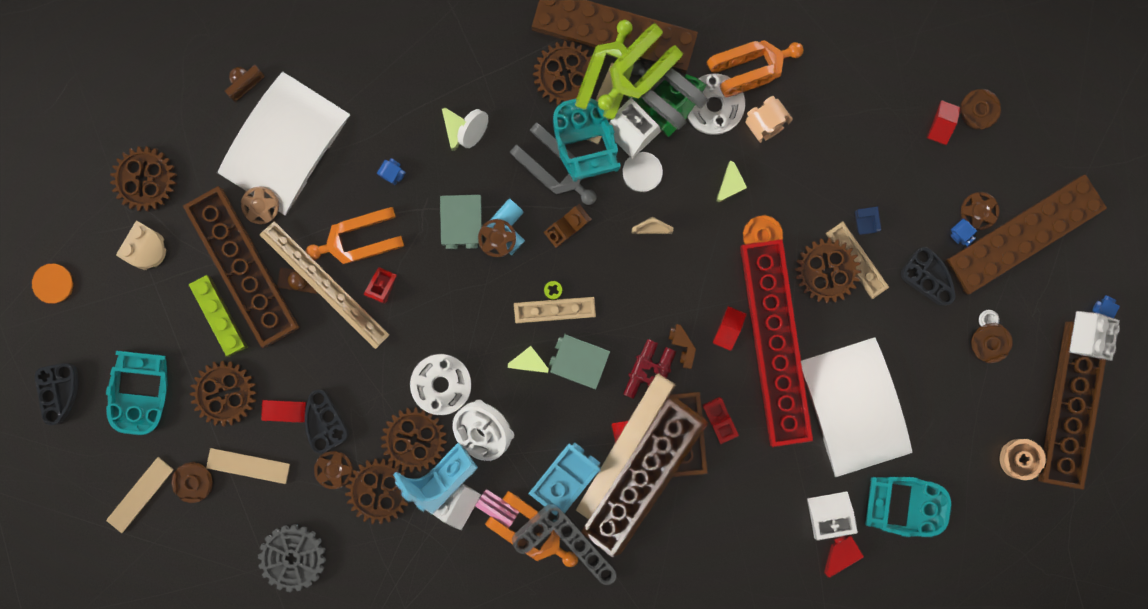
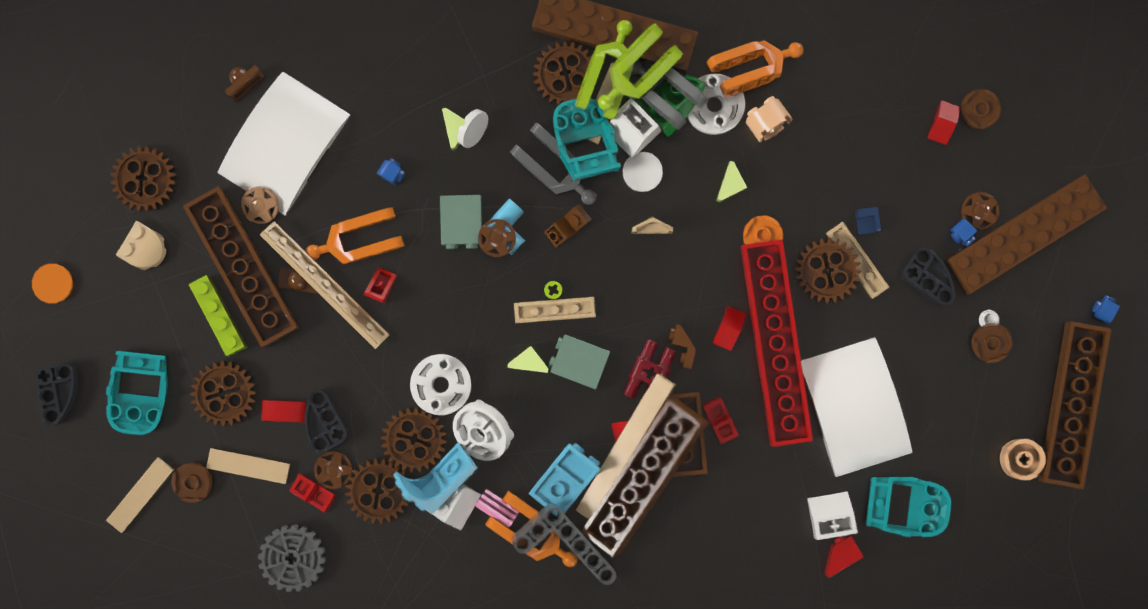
white slope [1070,312,1119,360] -> none
none -> red slope [289,474,337,513]

